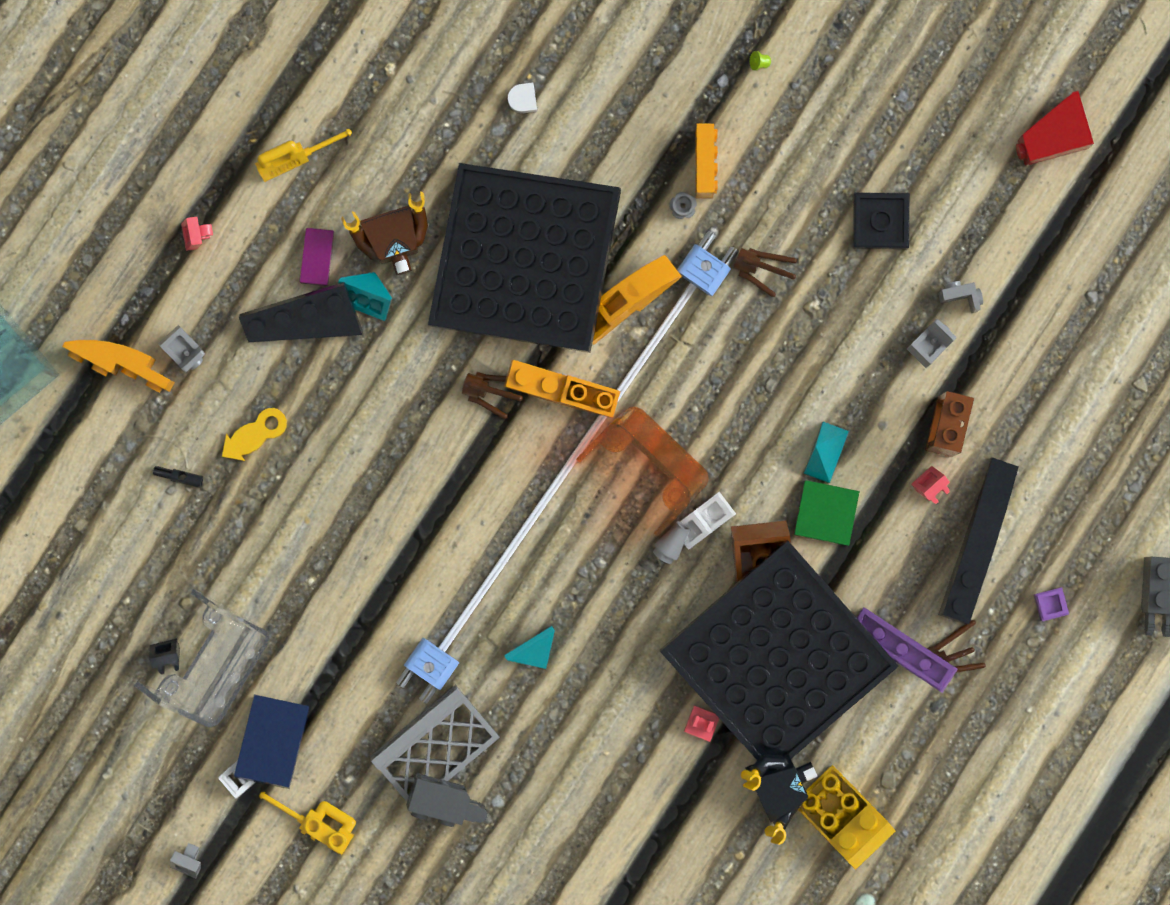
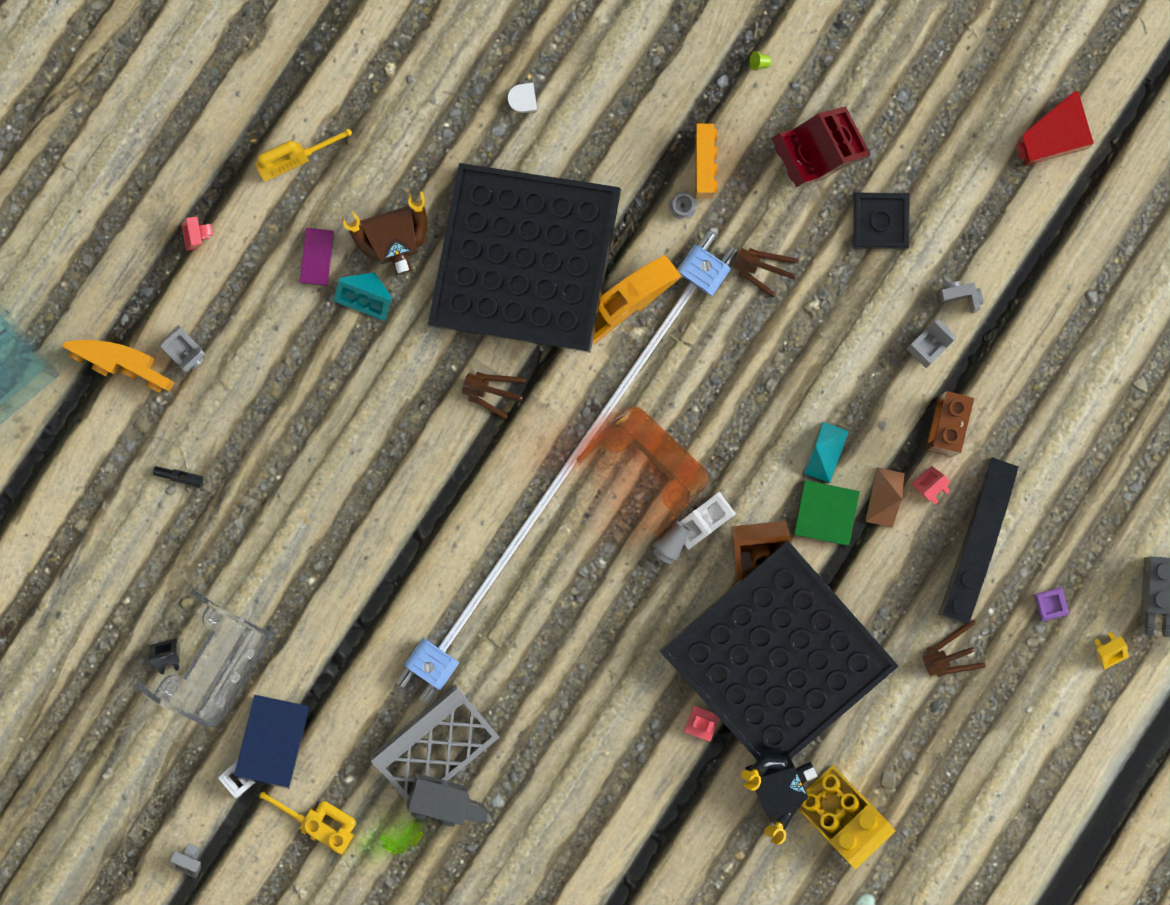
yellow brick [222,408,287,461] -> none
black wing [239,282,363,343] -> none
light orange slope [504,360,620,418] -> none
teal slope [504,626,555,669] -> none
medium lavender tile [857,607,958,693] -> none
none -> clear neon green bracket [380,818,424,856]
none -> dark red bracket [771,106,871,188]
none -> nougat slope [865,467,904,528]
none -> yellow tile [1094,632,1129,670]

